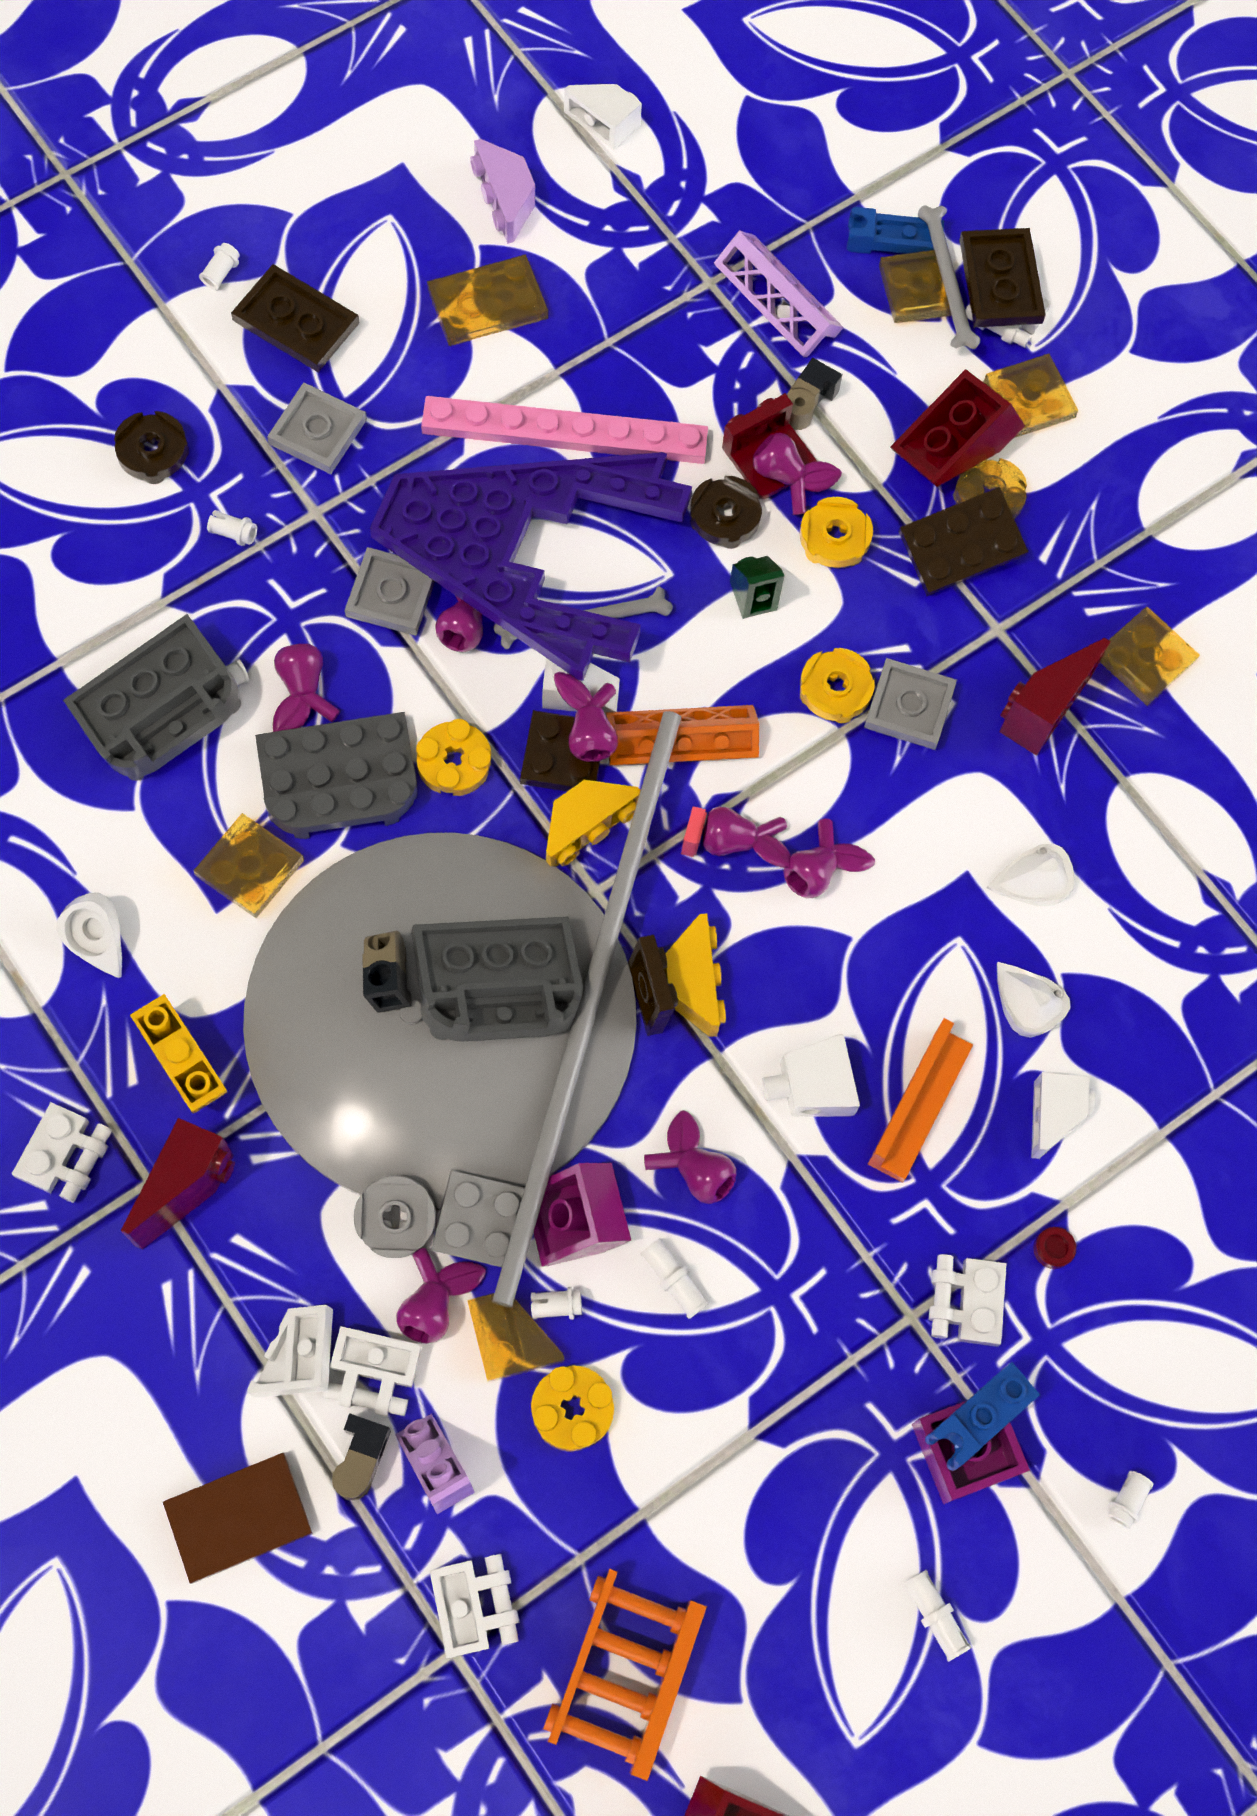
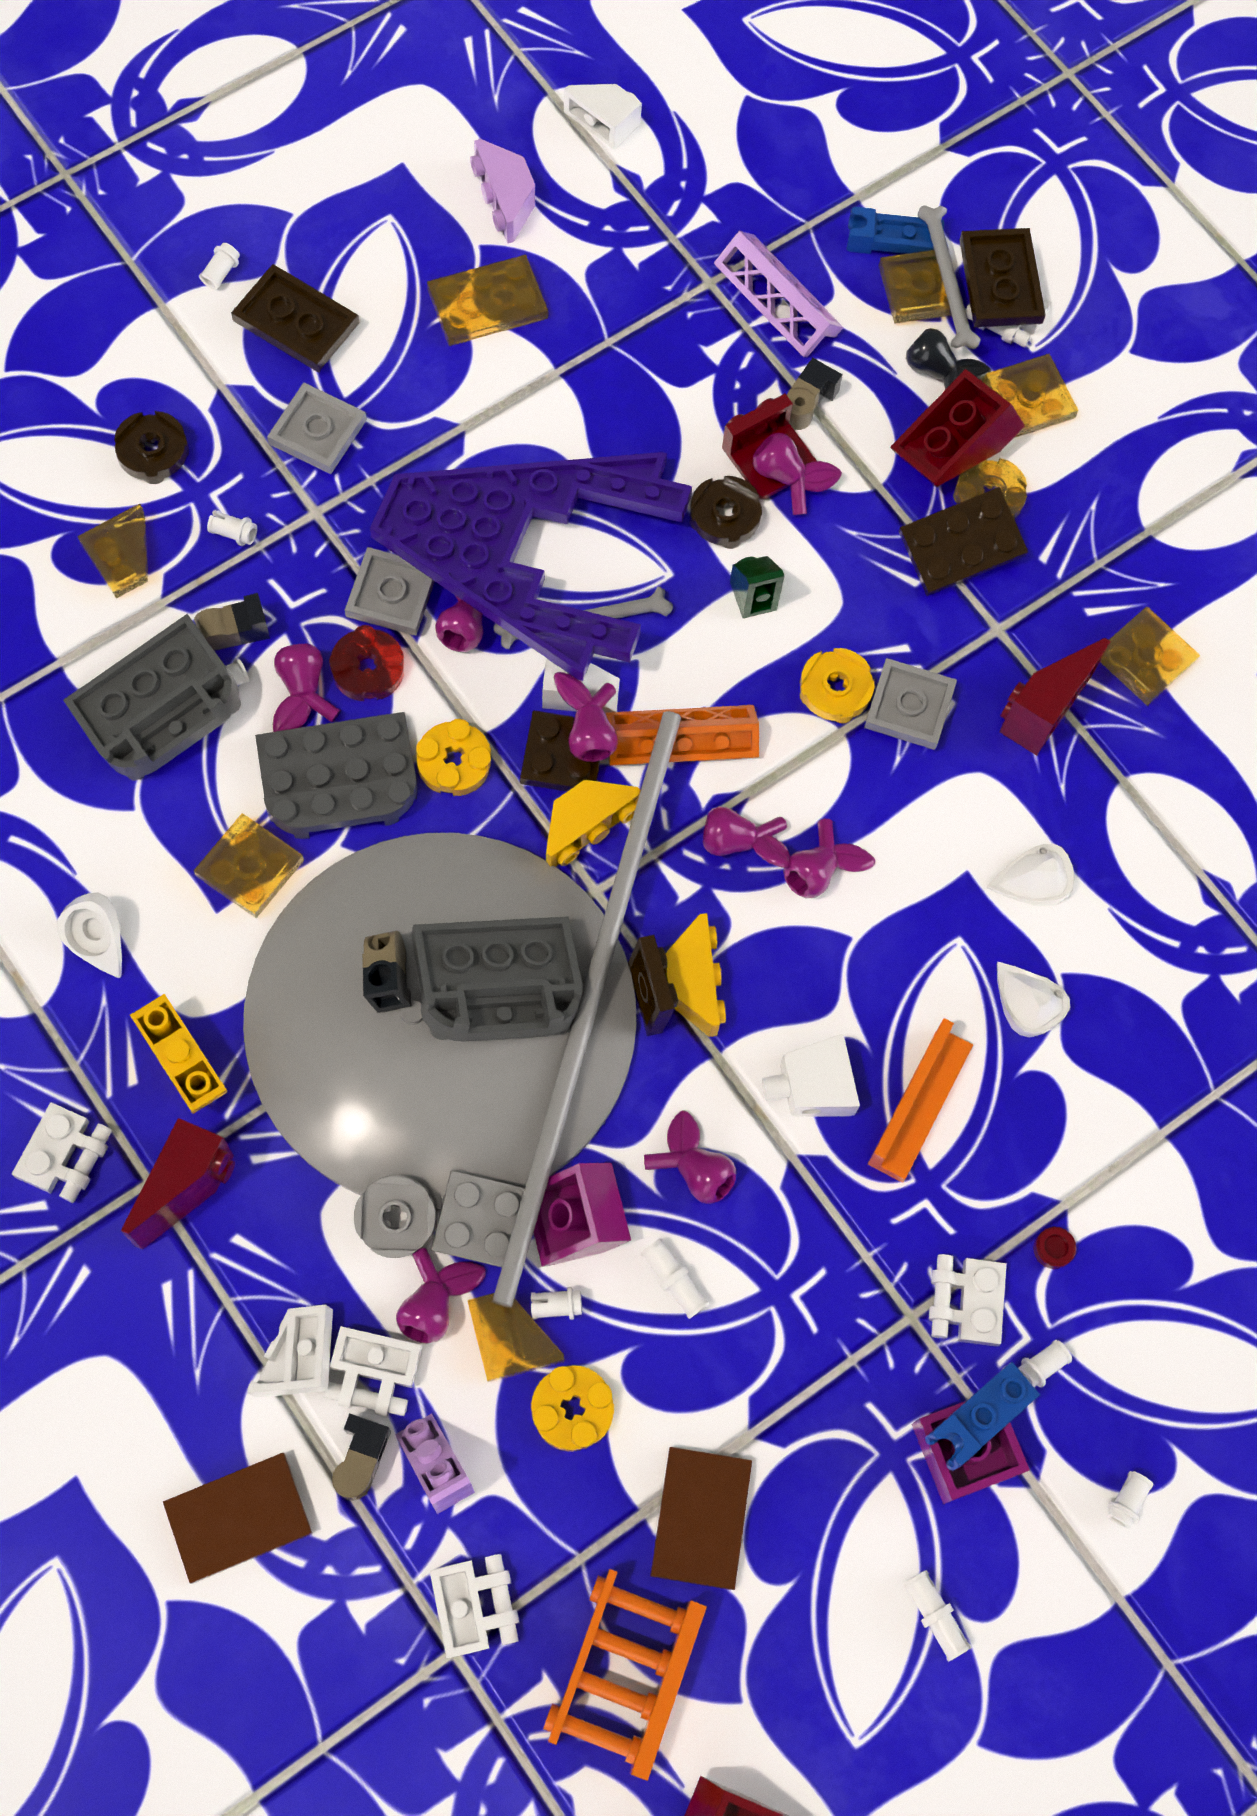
bright pink plate [421,396,708,464] -> none
coral tile [681,806,707,857] -> none
yellow plate [799,497,873,568] -> none
white slope [1031,1072,1095,1159] -> none
none -> clear yellow wing [77,503,148,599]
none -> leg [194,593,270,650]
none -> clear red plate [329,625,405,701]
none -> reddish brown tile [650,1447,752,1591]
none -> black piece [905,328,992,389]
none -> white pin [1018,1340,1072,1388]

